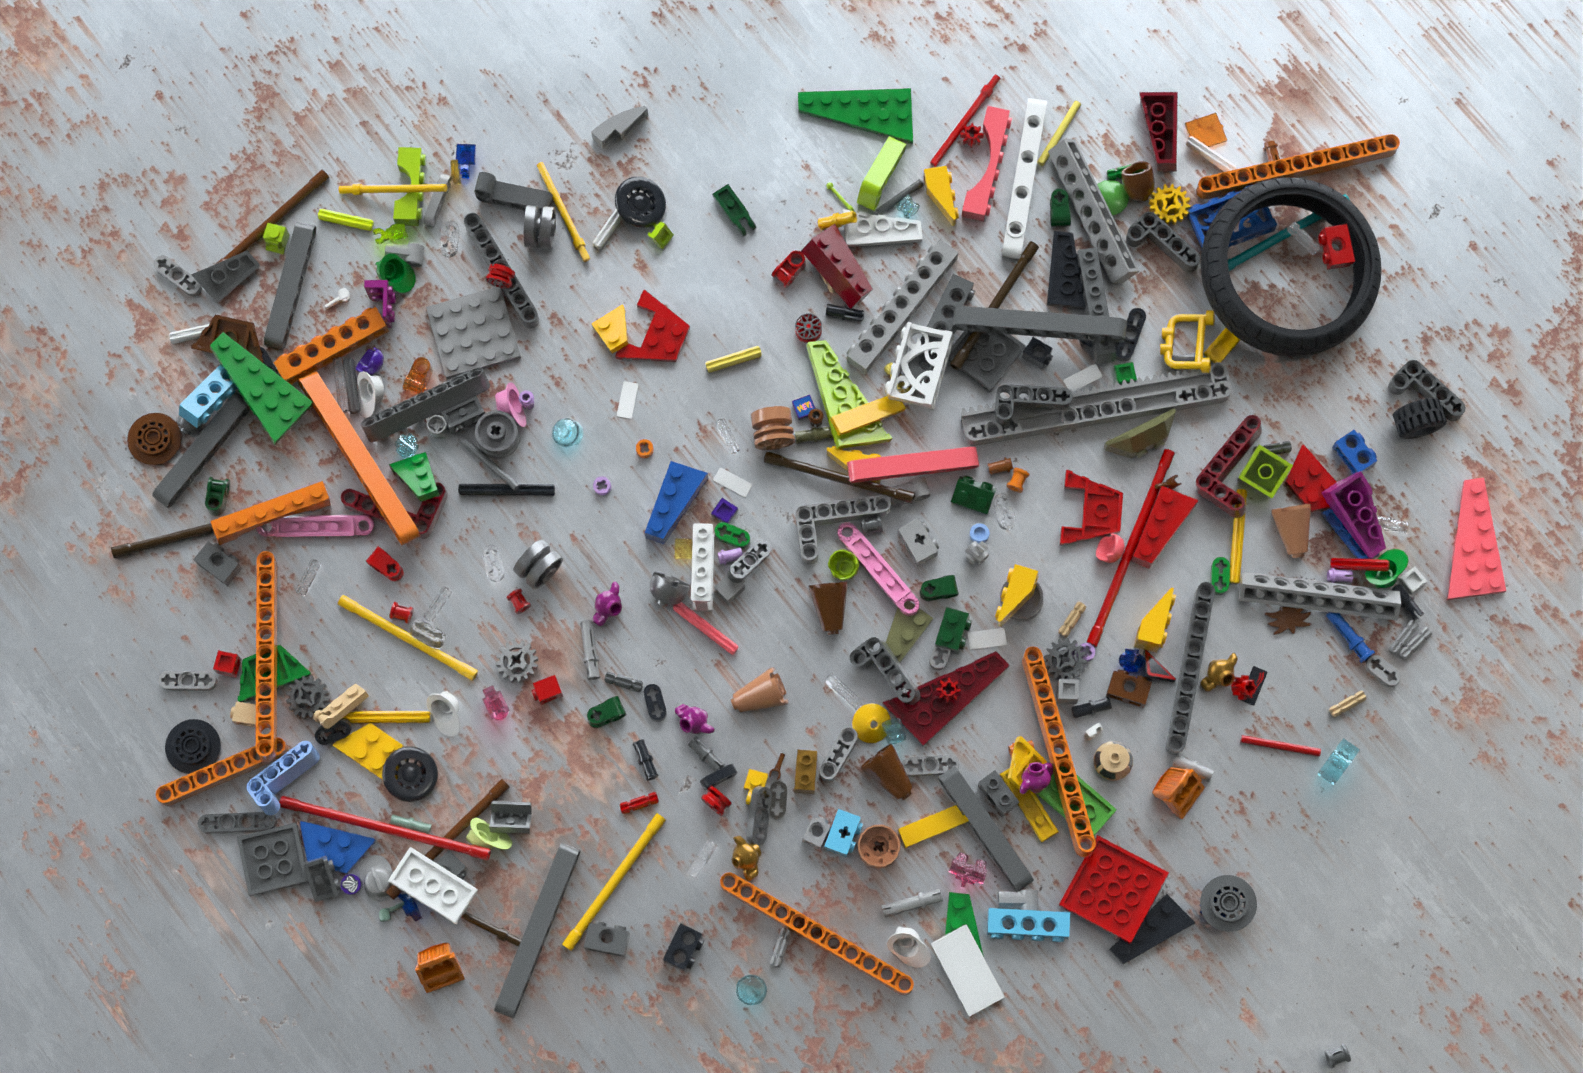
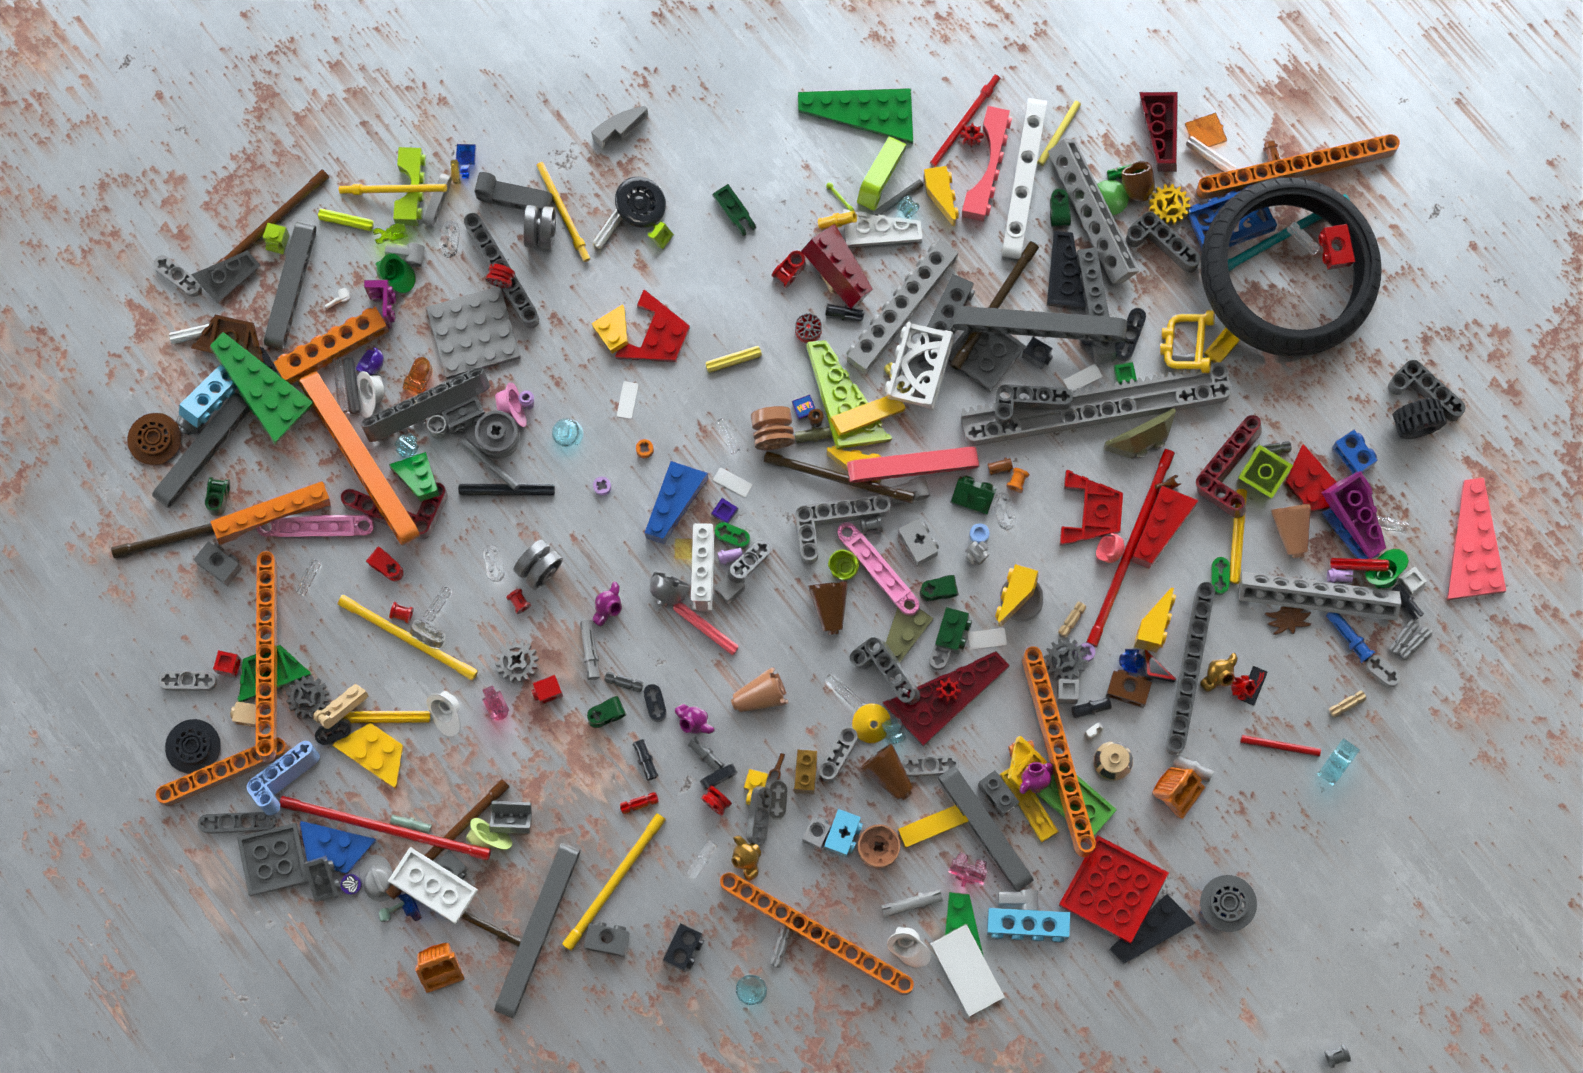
black wheel [382,746,438,802] -> none

